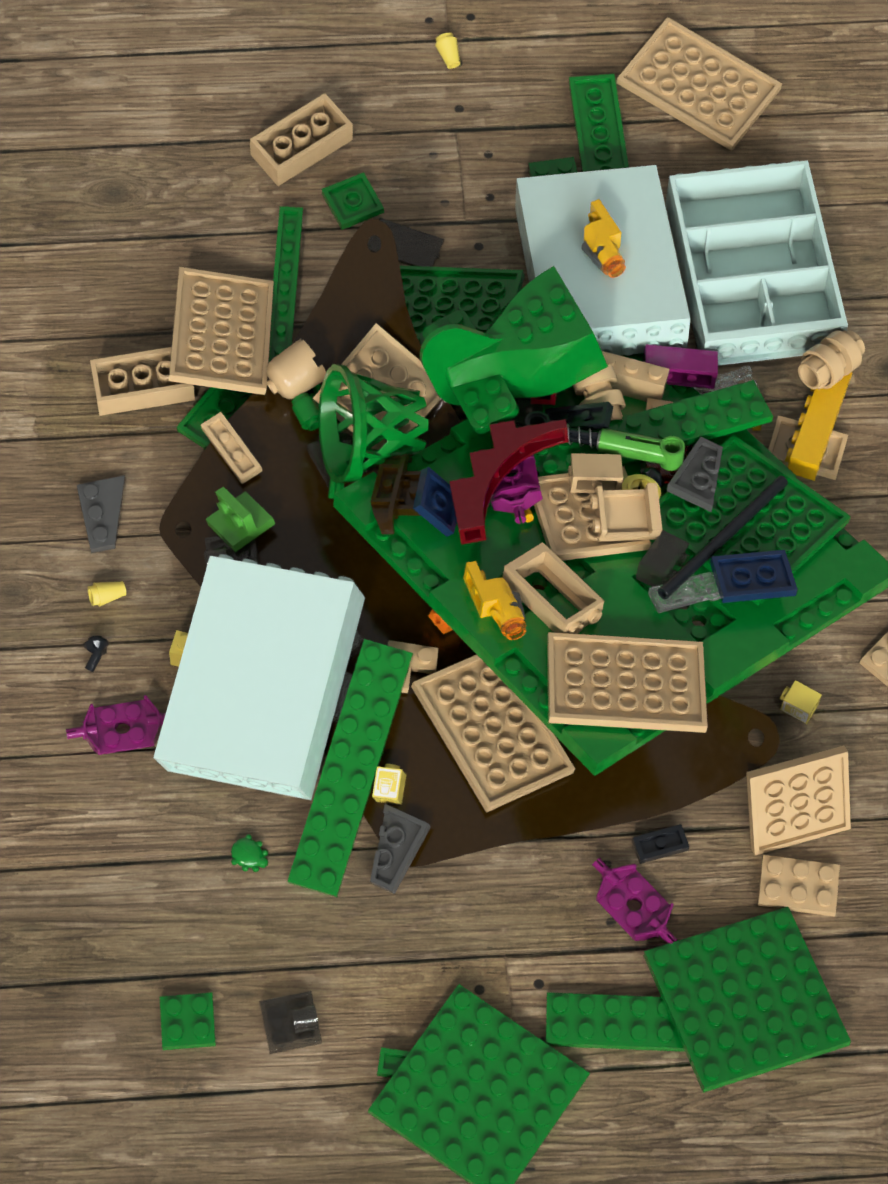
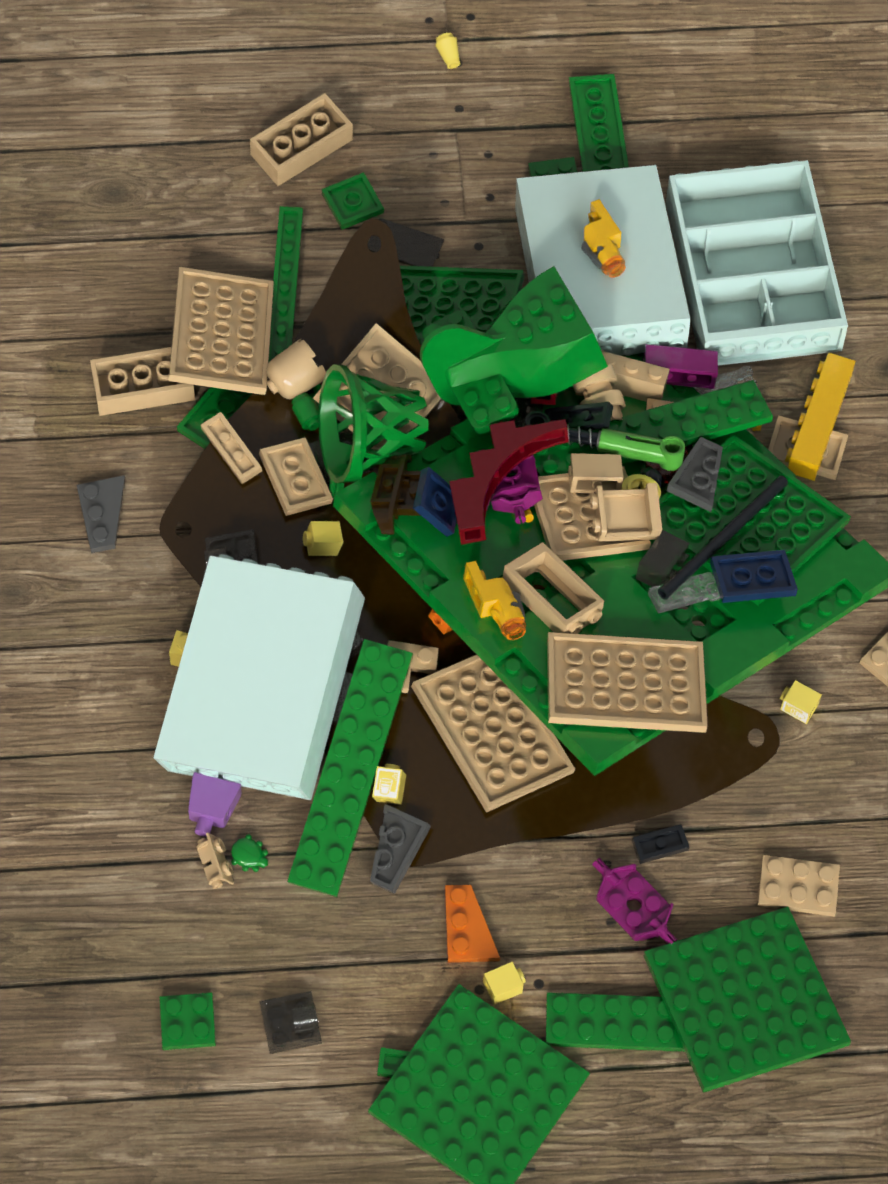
magenta plate [66,695,166,755] -> none
black plate [84,636,109,672] -> none
light yellow cone [88,581,126,607] -> none
bright green bracket [206,487,275,552] -> none
tan plate [617,17,782,151] -> none
tan plate [746,746,851,856] -> none
tan piece [798,330,865,390] -> none
none -> medium lavender torso [188,772,242,837]
none -> tan hinge [196,832,234,889]
none -> tan plate [259,437,333,516]
none -> light yellow brick [303,521,343,556]
none -> orange wing [445,885,500,963]
none -> light yellow brick [483,962,526,1005]

